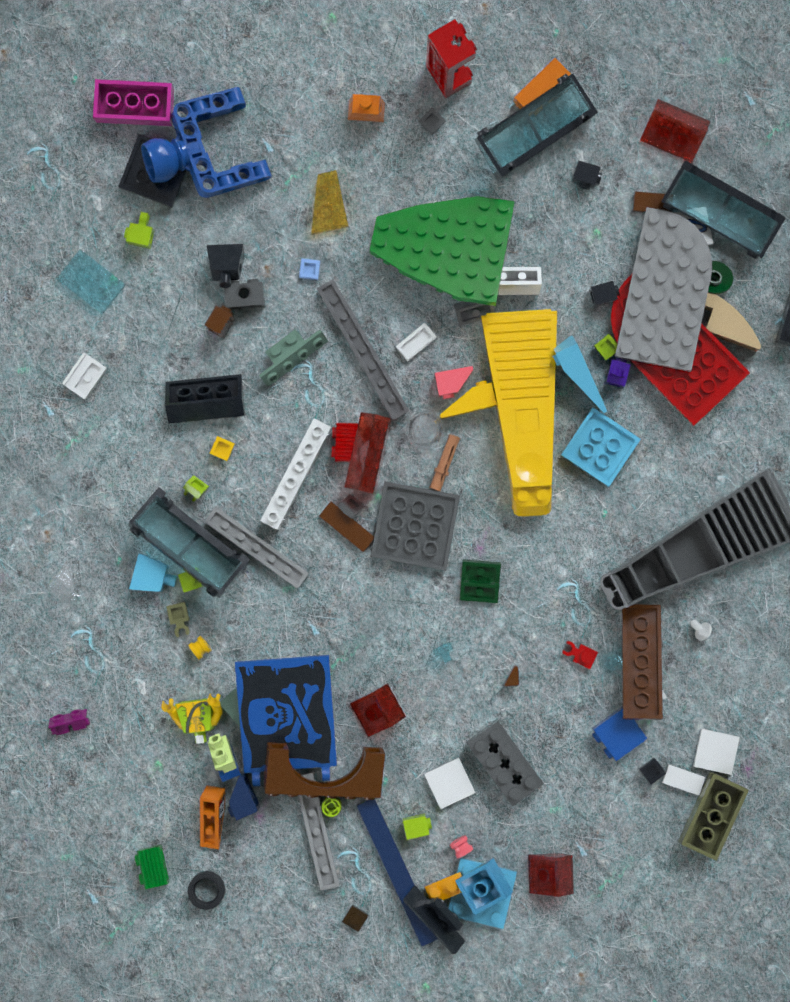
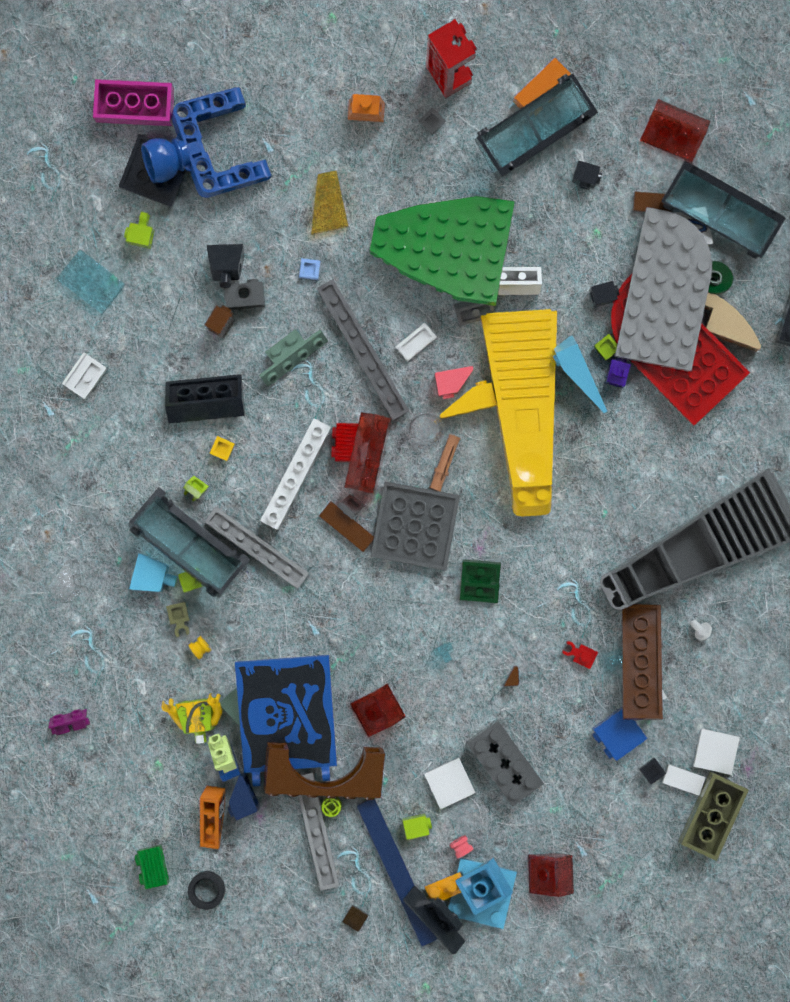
medium azure plate [561,408,641,487] -> none

